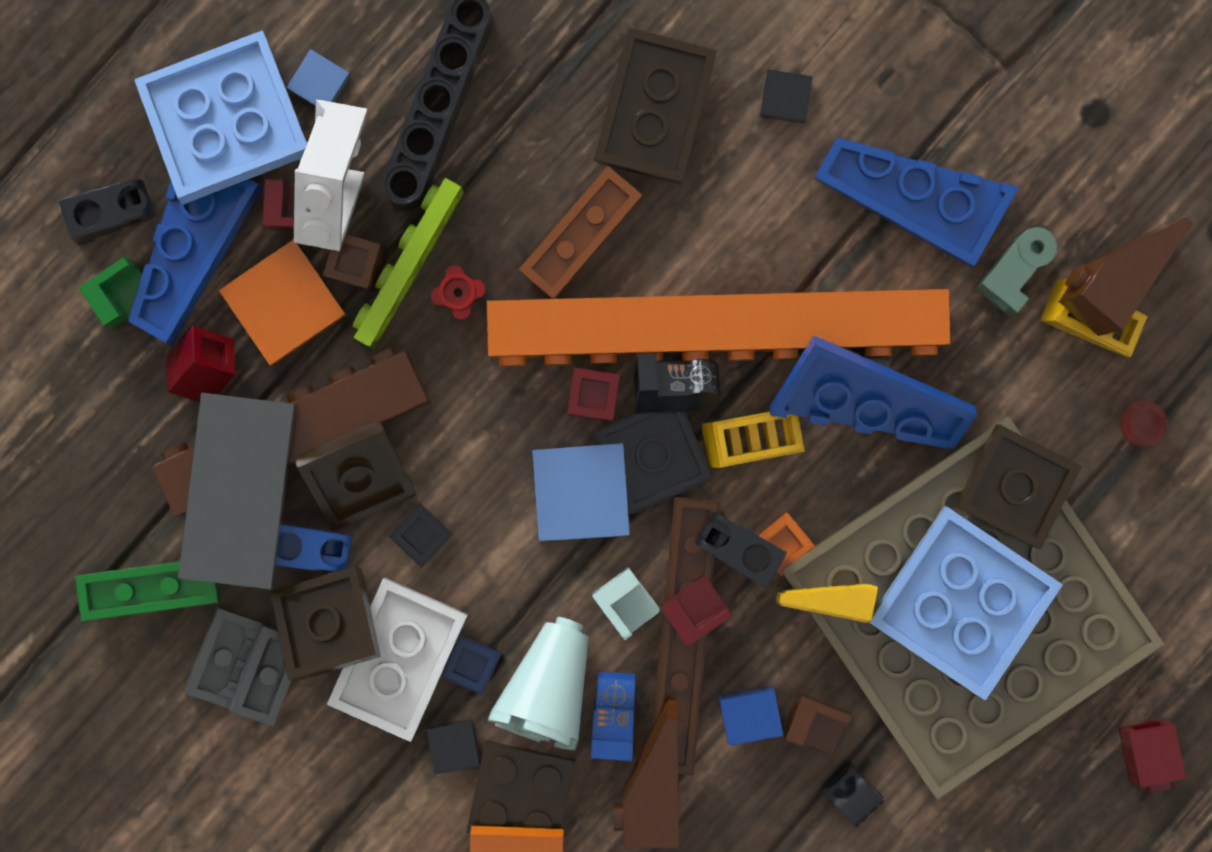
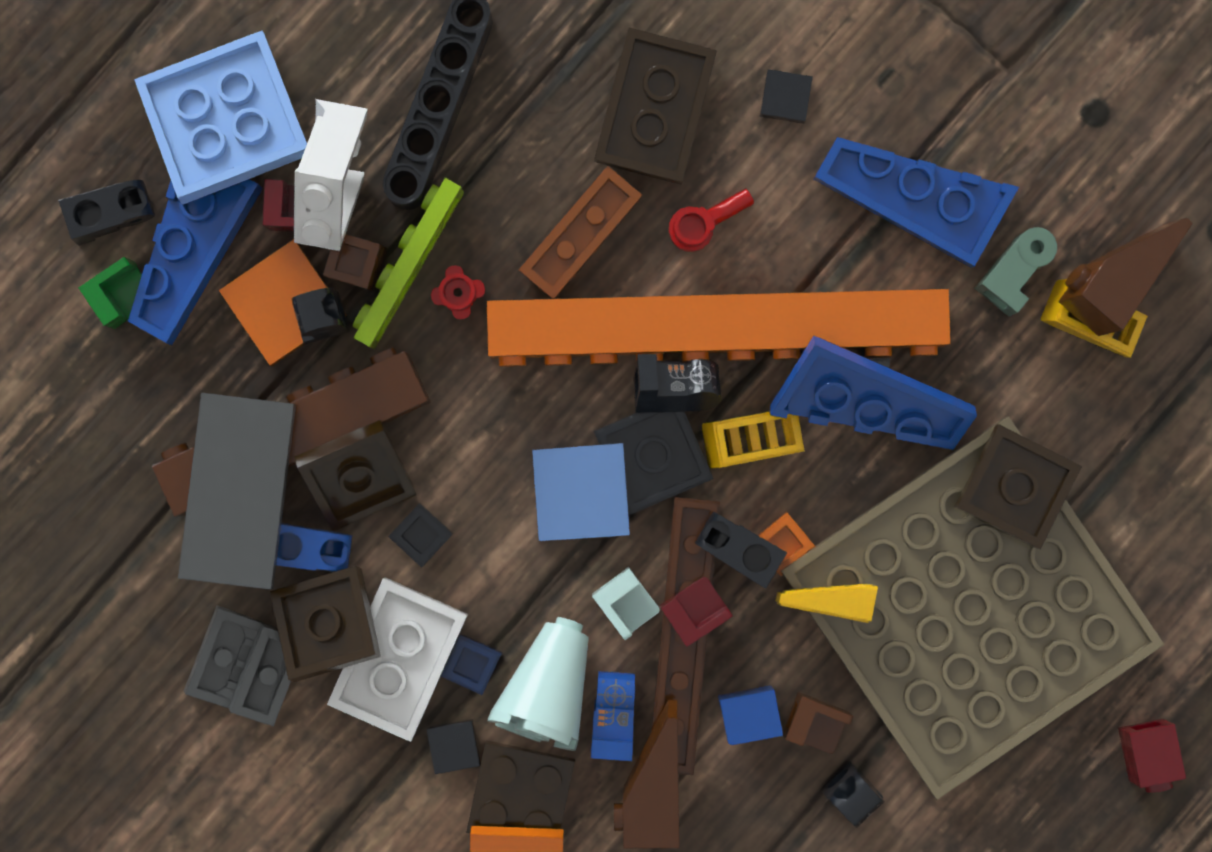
green plate [75,561,221,621] -> none
dark red panel [167,326,235,402] -> none
medium blue tile [286,49,351,107] -> none
dark red panel [567,368,620,422] -> none
light blue plate [869,506,1063,701] -> none
clear red plate [1120,401,1168,447] -> none
none -> black leg [291,287,350,344]
none -> red plate [668,188,754,252]

